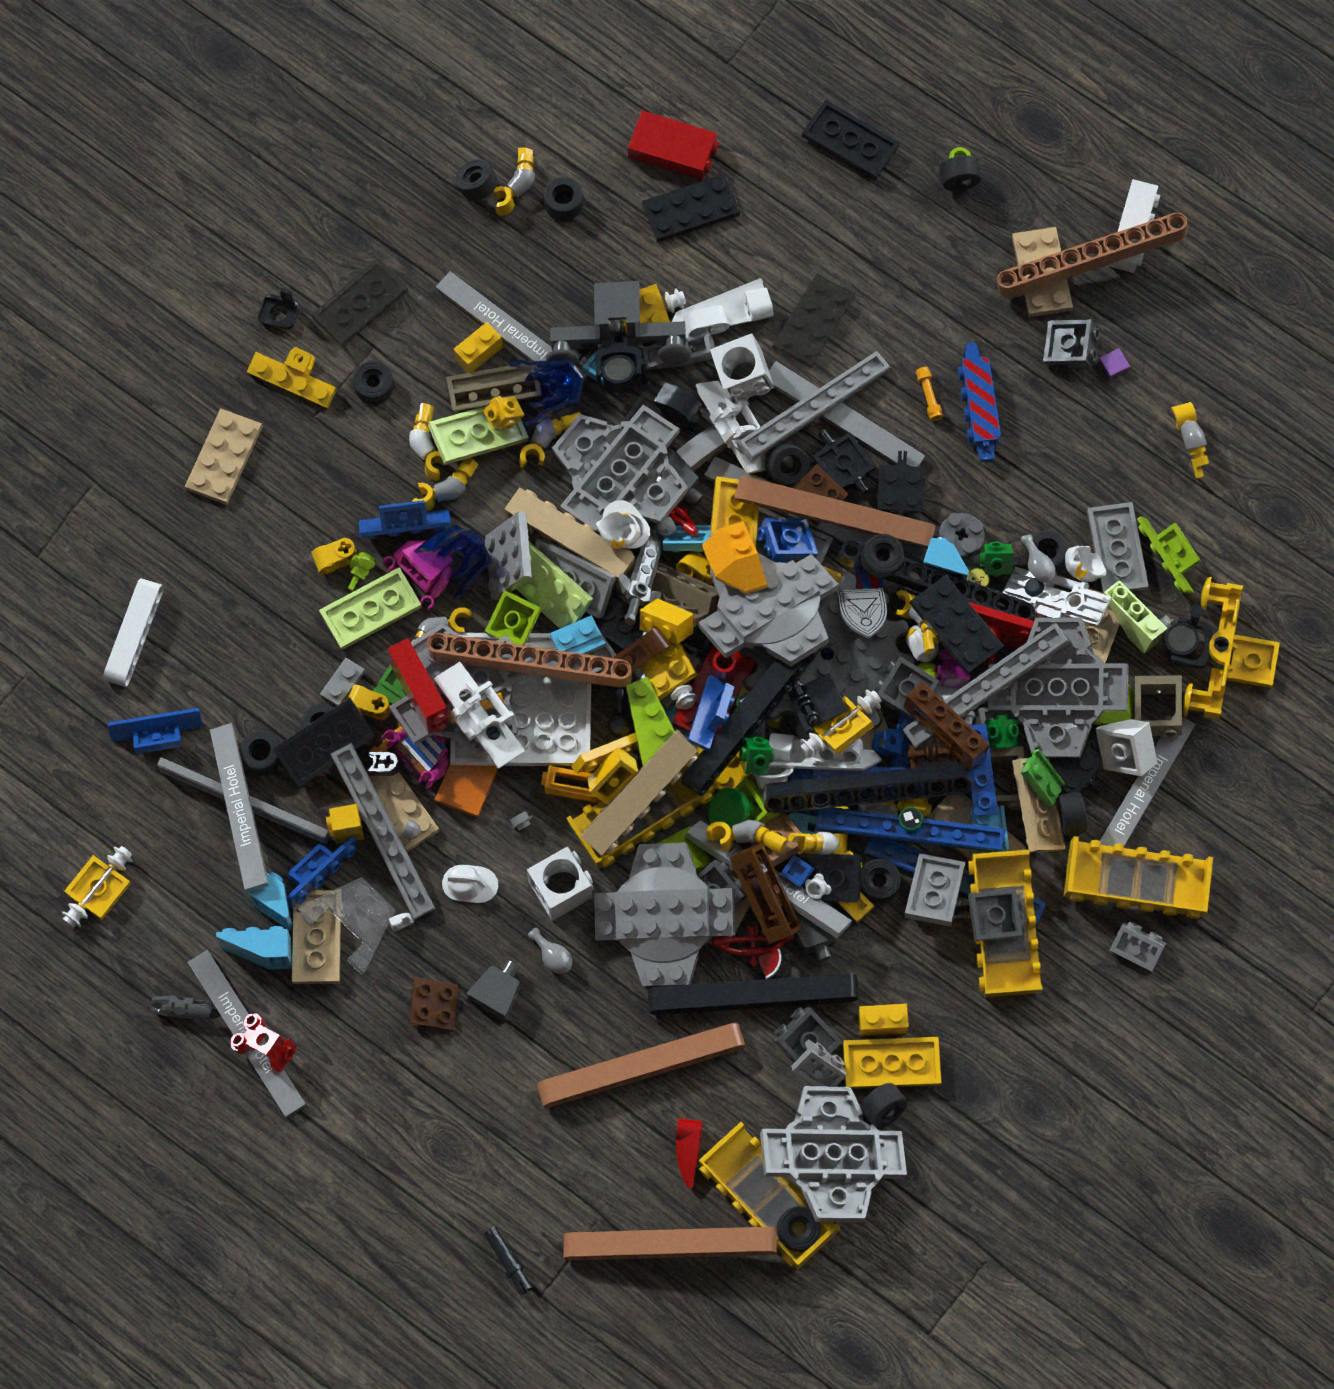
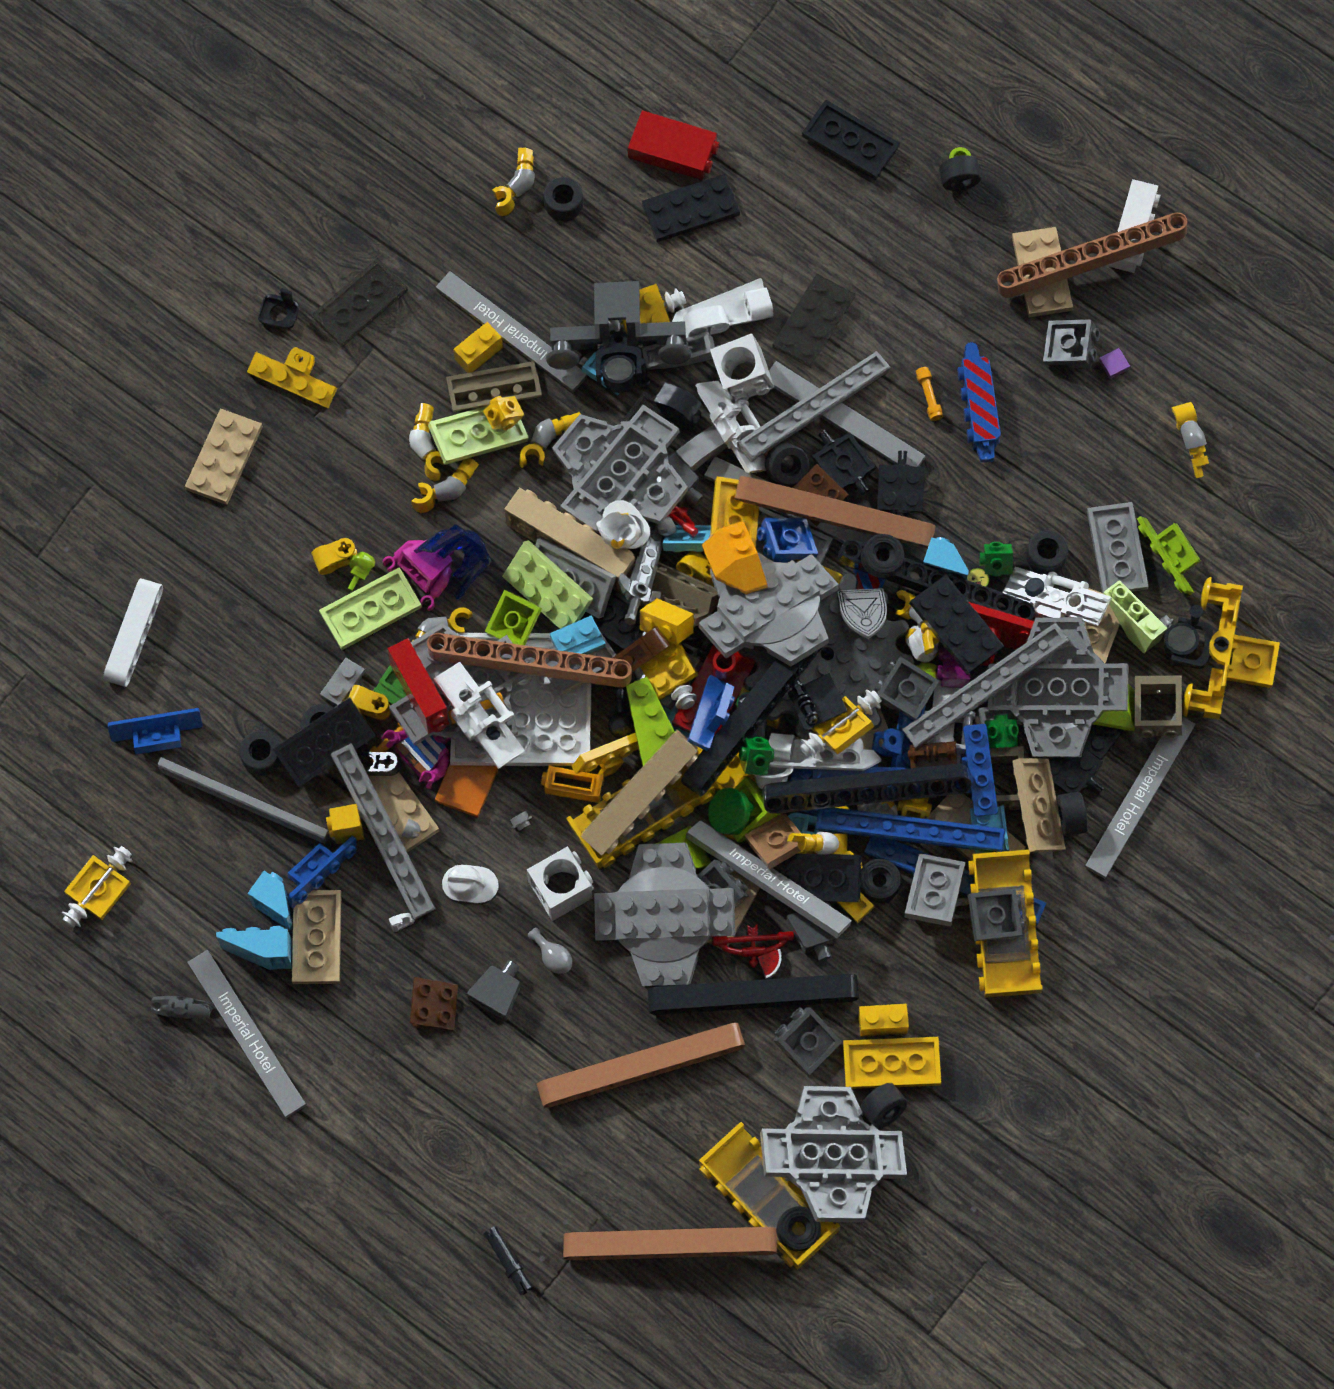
light grey tile [210,723,269,893] -> none
red piece [231,1014,296,1073] -> none
clear wing [296,877,395,975] -> none
black tyre [353,361,394,404] -> none
blue bracket [359,500,451,539] -> none
black tyre [455,159,498,201] -> none
light grey plate [485,512,532,600] -> none
clear blue piece [509,360,583,426] -> none
yellow brick [587,747,638,805] -> none
red piece [676,1118,703,1189] -> none
yellow piece [706,820,787,853] -> none
reddish brown brick [729,843,802,944] -> none
blue plate [781,855,814,888] -> none
light grey bracket [791,1039,847,1087] -> none
white plate [805,874,831,899] -> none
tile [899,807,923,832] -> none
reddish brown brick [903,682,990,770] -> none
flat silver plate [939,513,985,559] -> none
light grey piece [1021,535,1056,583] -> none
bright green plate [1021,749,1065,807] -> none
yellow window [1064,836,1213,919] -> none
white hair [1065,546,1106,582] -> none
white slope [1096,719,1157,776] -> none
light grey bracket [1110,921,1166,971] -> none

